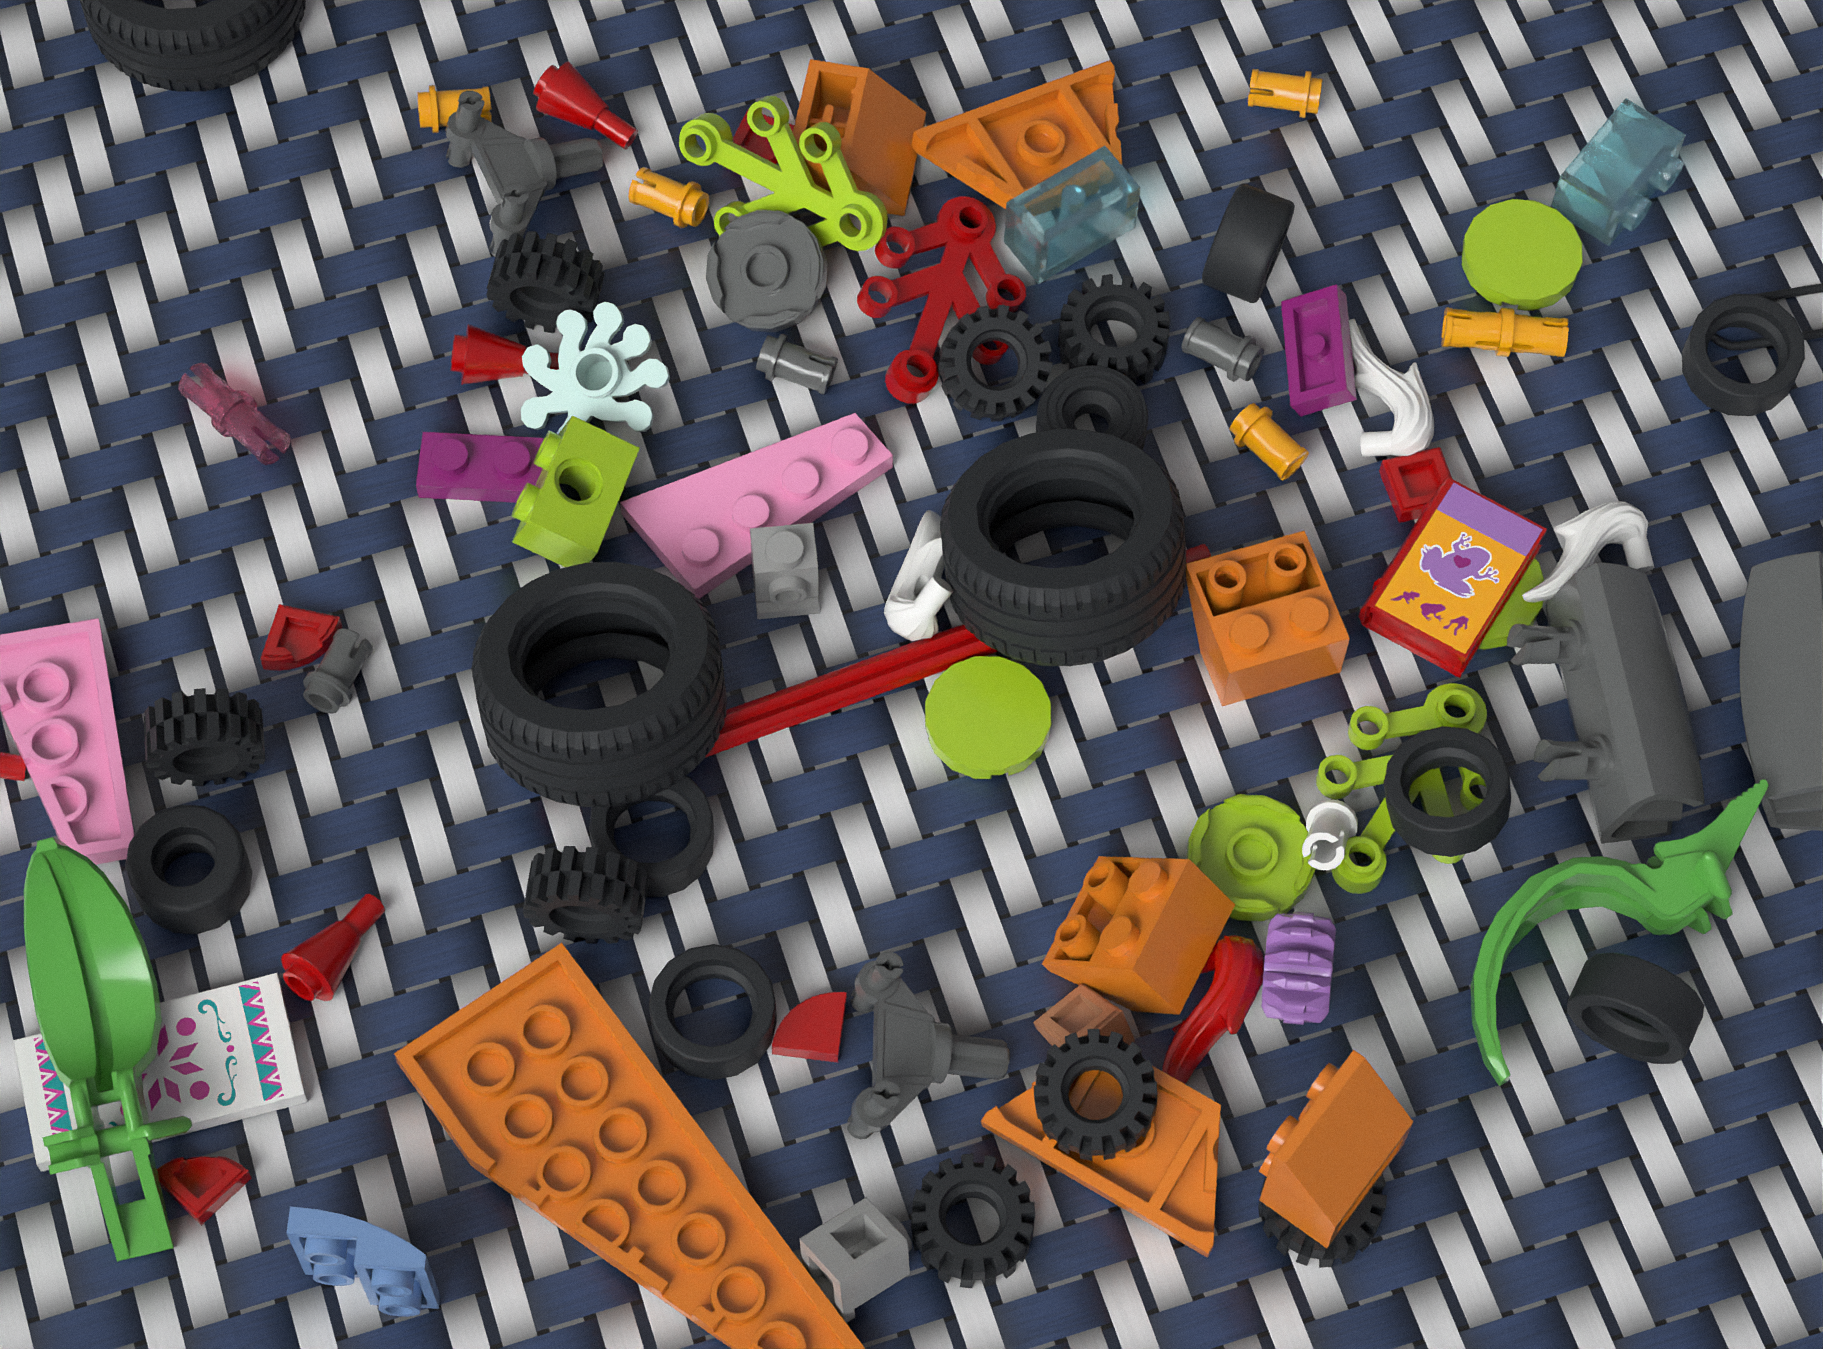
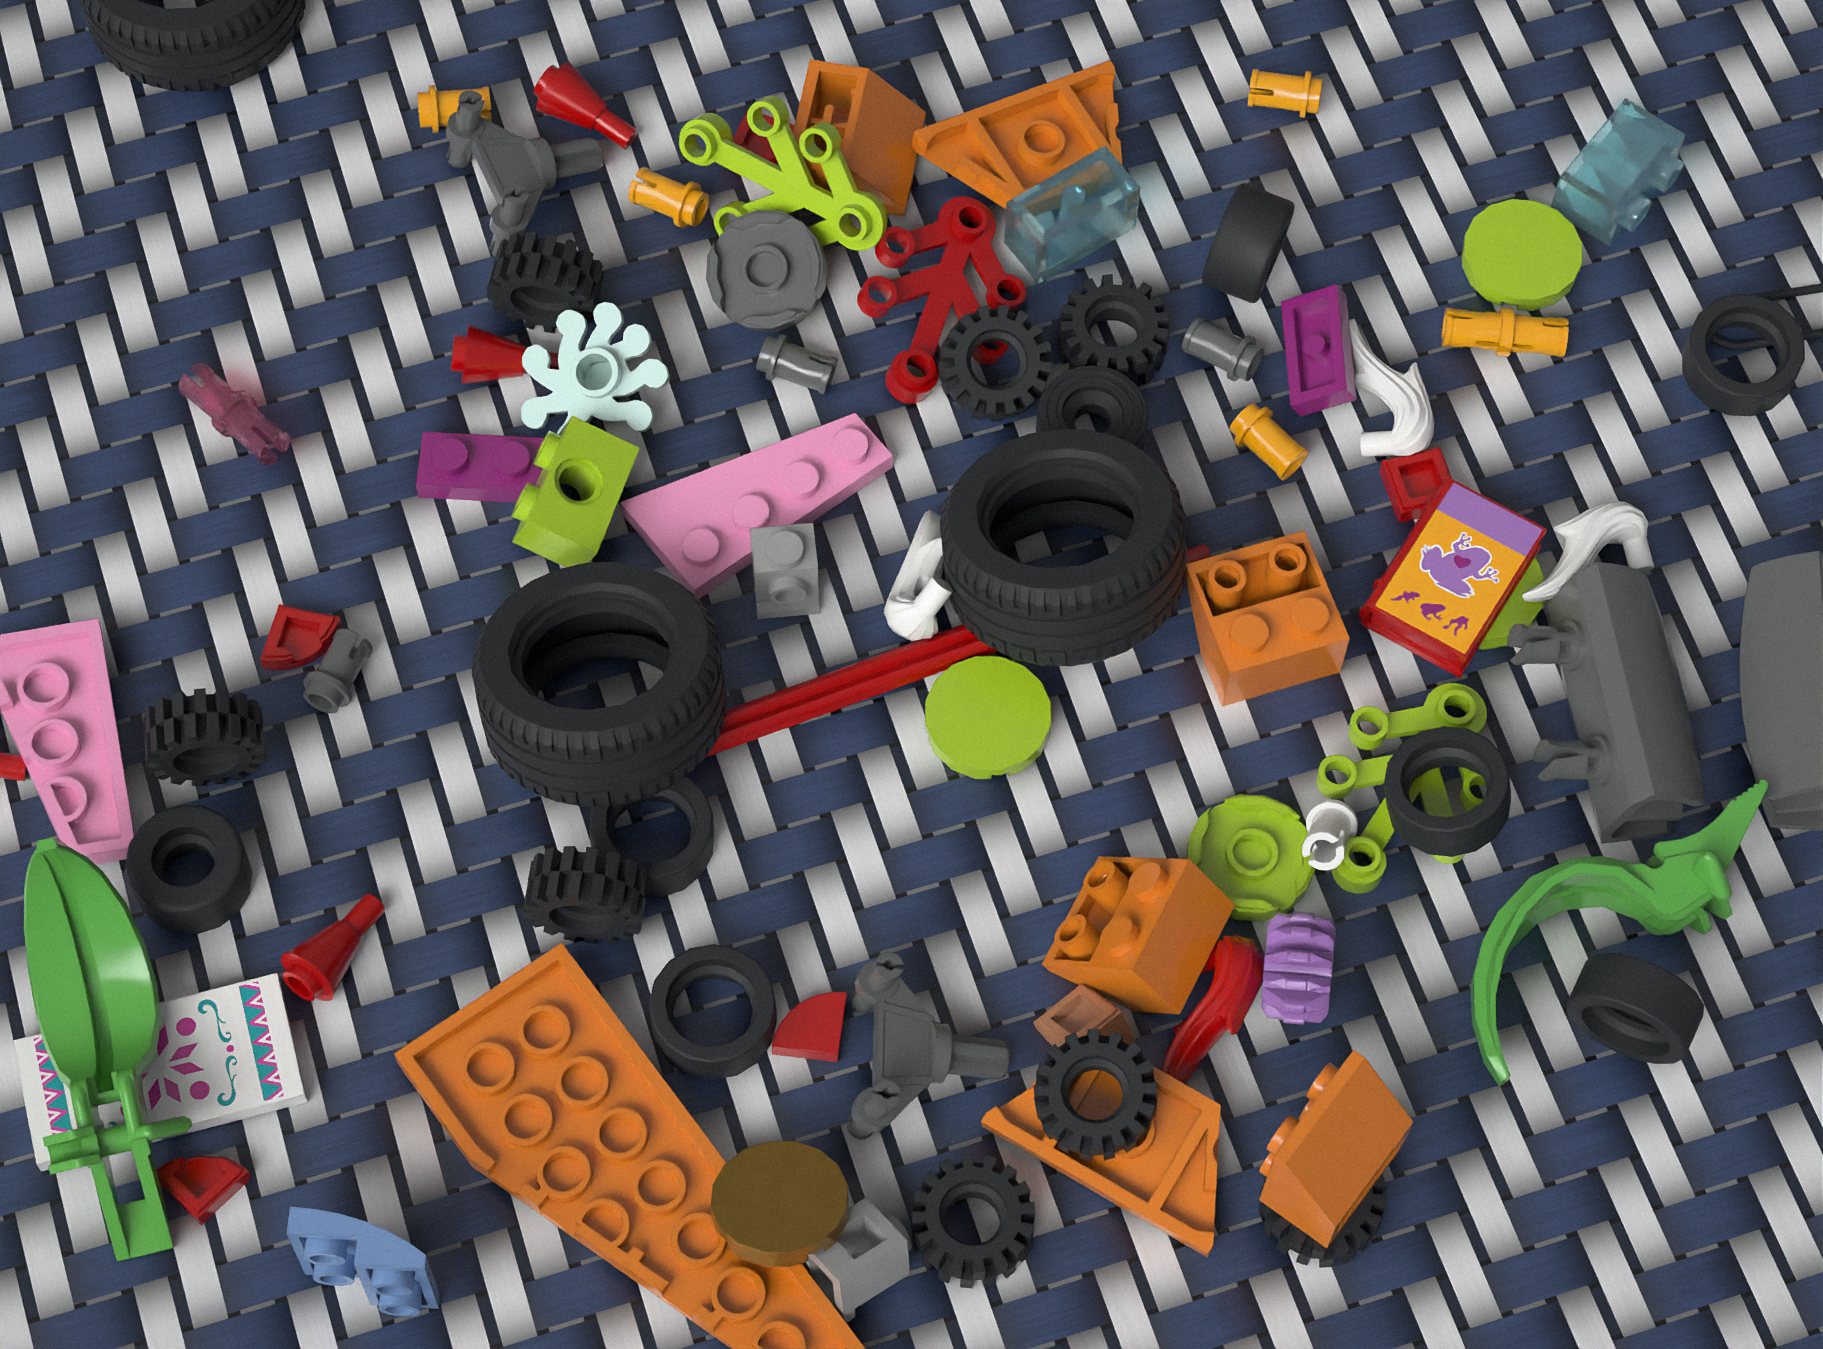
none -> pearl gold tile [711,1141,848,1267]

